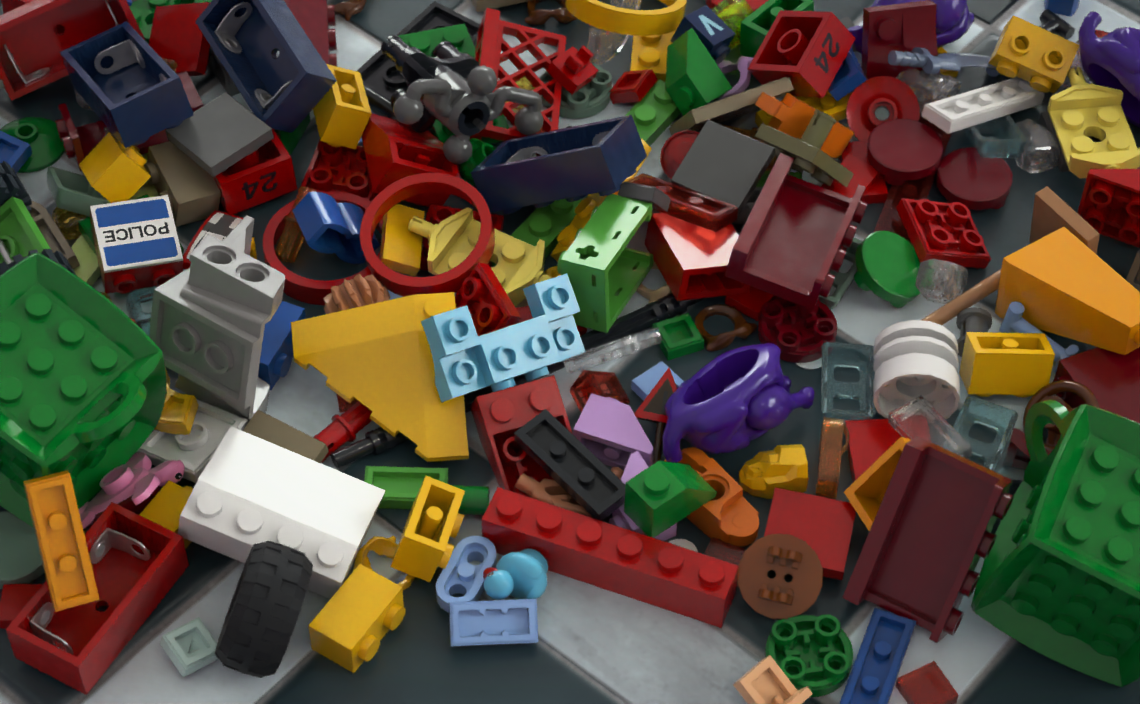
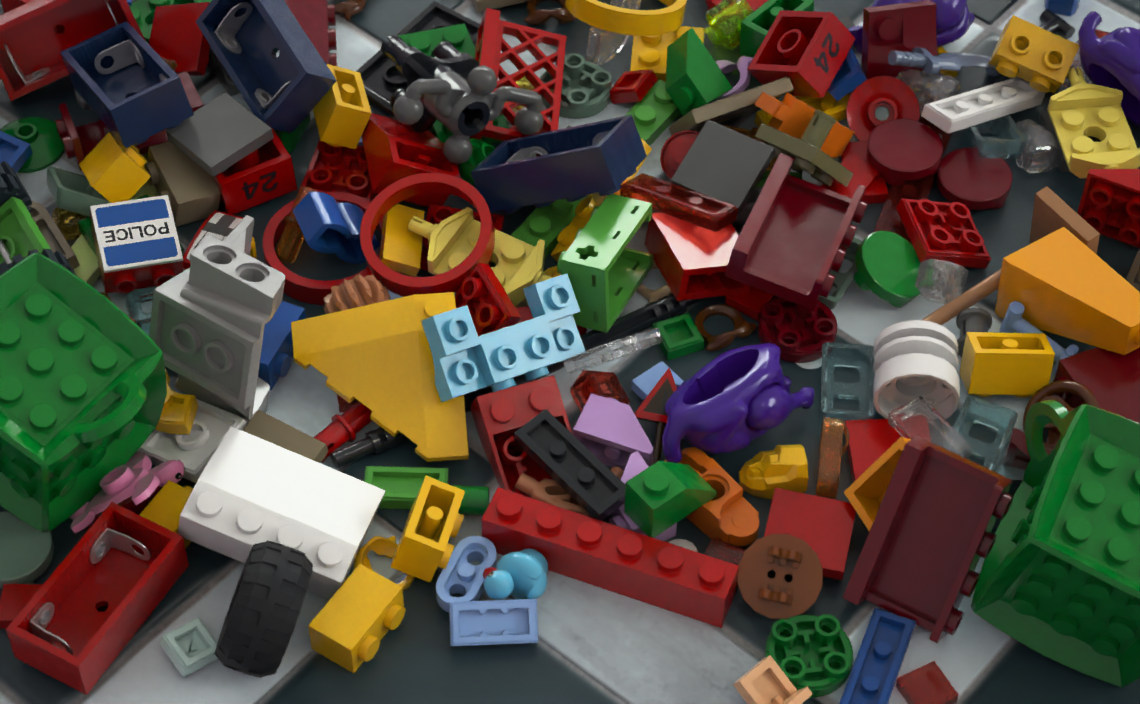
light orange tile [23,470,100,612] -> none
red tile [546,45,599,95] -> none
dark grey tile [618,182,671,212] -> none
dark blue brick [670,5,736,64] -> none

